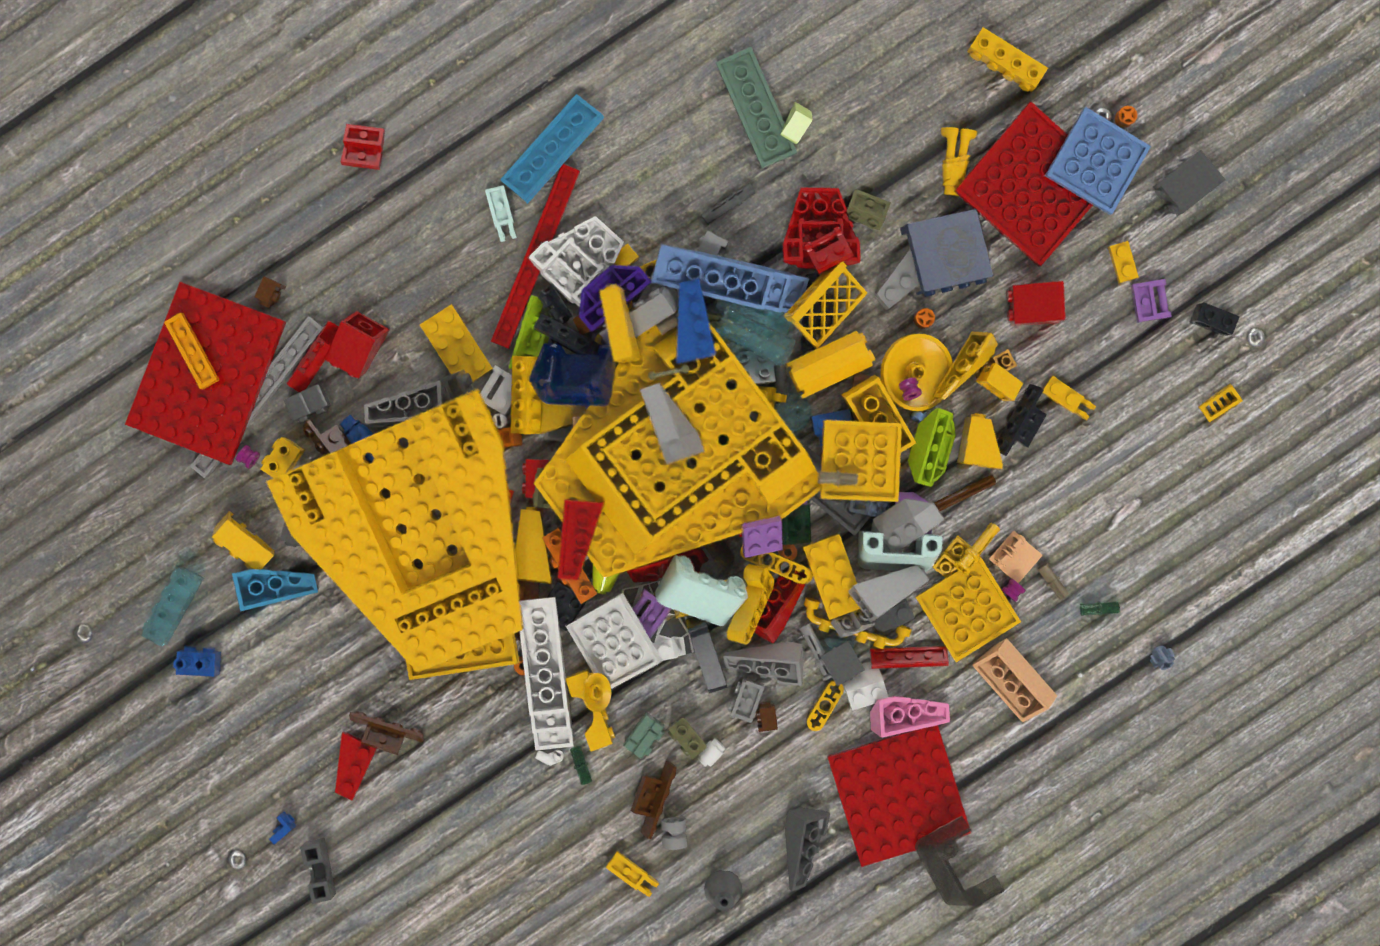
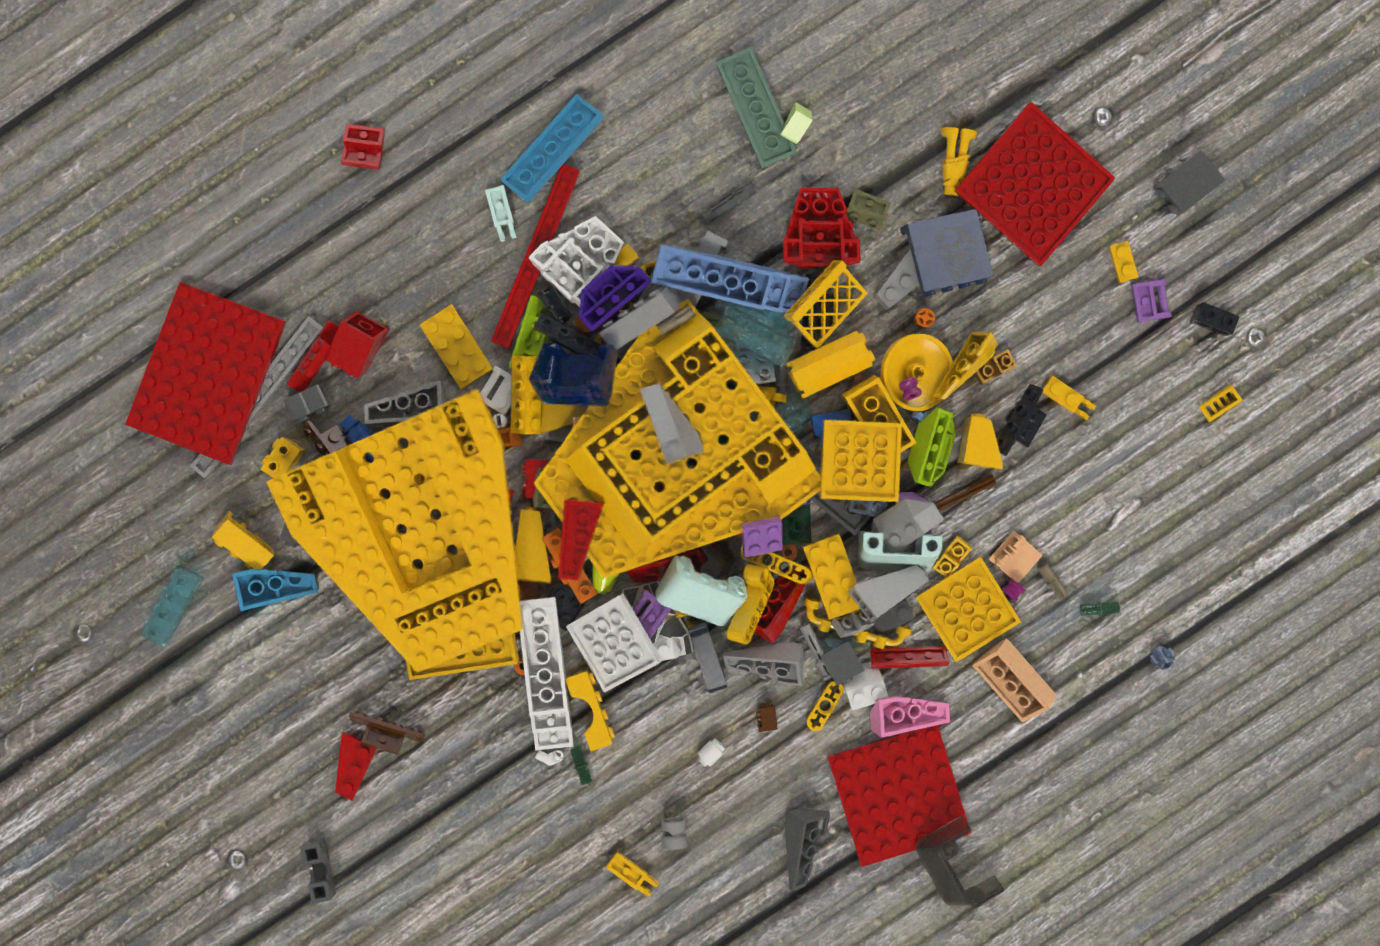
light orange plate [164,312,219,390] -> none
blue brick [173,646,221,677] -> none
magenta wheel [236,445,260,469] -> none
reddish brown brick [254,276,286,308] -> none
blue bracket [270,812,297,845] -> none
dark grey bracket [442,369,474,400] -> none
yellow dish [582,673,611,712] -> none
yellow slope [600,284,641,363] -> none
sand green brick [623,712,665,759] -> none
reddish brown bracket [630,761,677,839] -> none
olive hinge [648,365,689,380] -> none
olive bracket [668,717,707,759] -> none
blue wing [677,279,716,364] -> none
dark grey cone [704,870,742,911] -> none
light grey bracket [728,679,765,723] -> none
red plate [804,226,854,274] -> none
dark tan axle [818,471,858,486] -> none
yellow pin [954,523,1000,575] -> none
yellow brick [967,27,1048,92] -> none
yellow hinge [976,363,1023,401] -> none
red slope [1006,281,1066,326] -> none
medium blue plate [1045,107,1151,215] -> none
orange wheel [1114,105,1138,128] -> none

